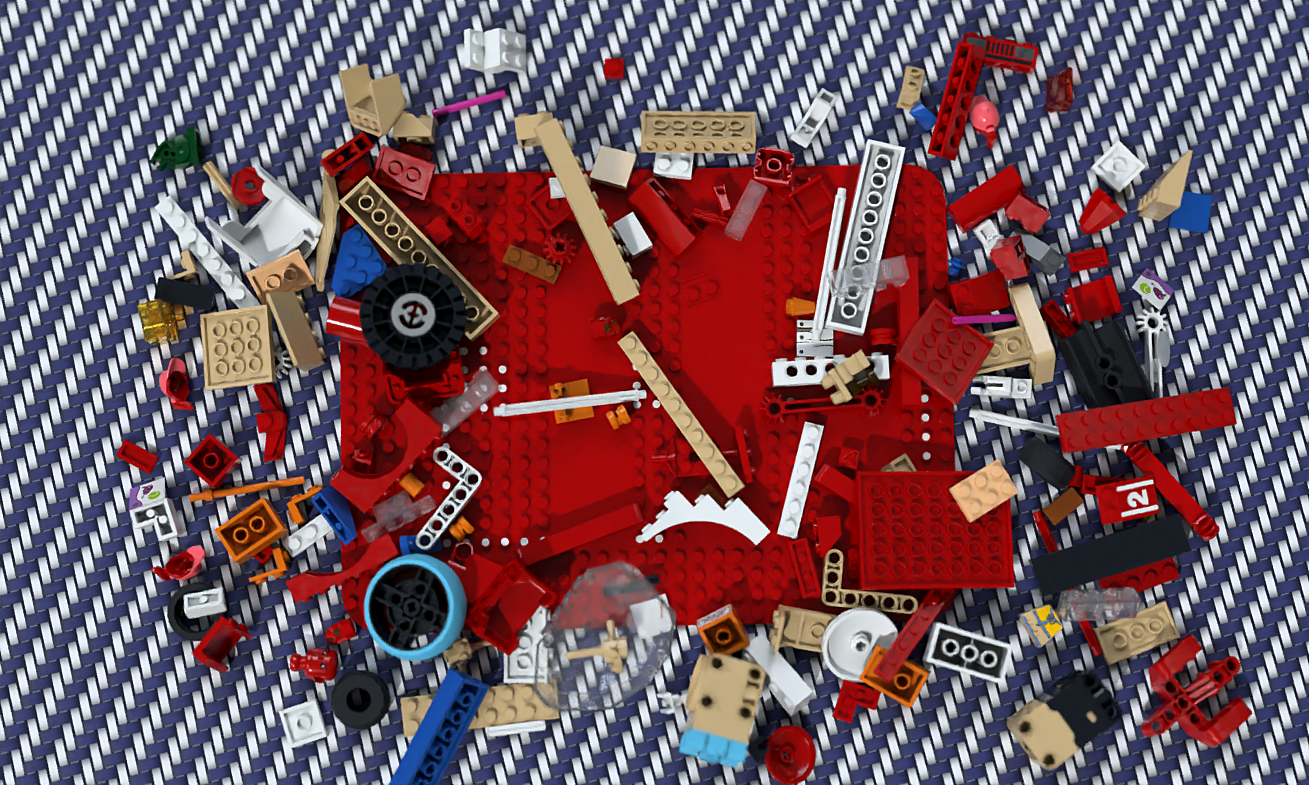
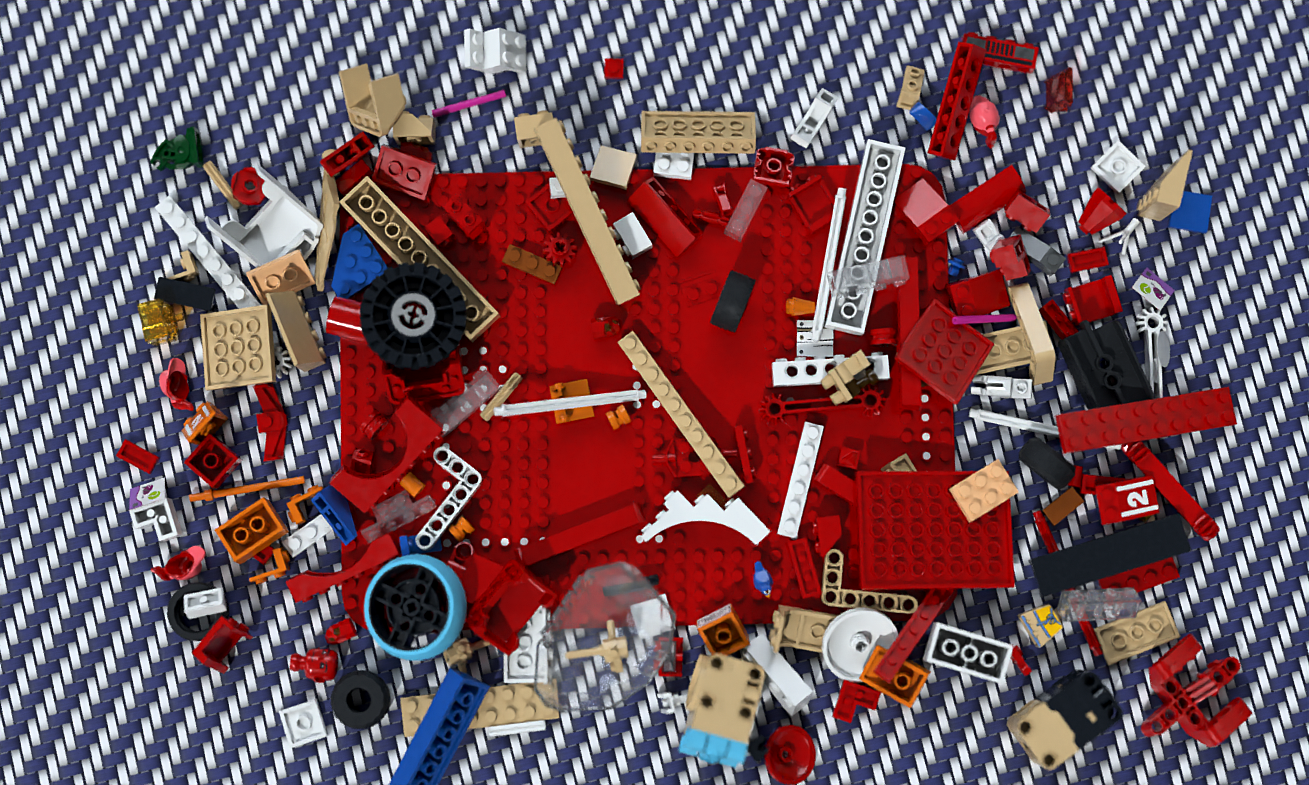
none -> orange slope [182,401,228,445]
none -> tan axle [480,372,523,421]
none -> window [655,637,683,677]
none -> black tyre [710,271,756,332]
none -> blue animal [753,561,773,597]
none -> red slope [893,178,960,246]
none -> red plate [1009,644,1032,676]
none -> white plant [1098,218,1140,255]

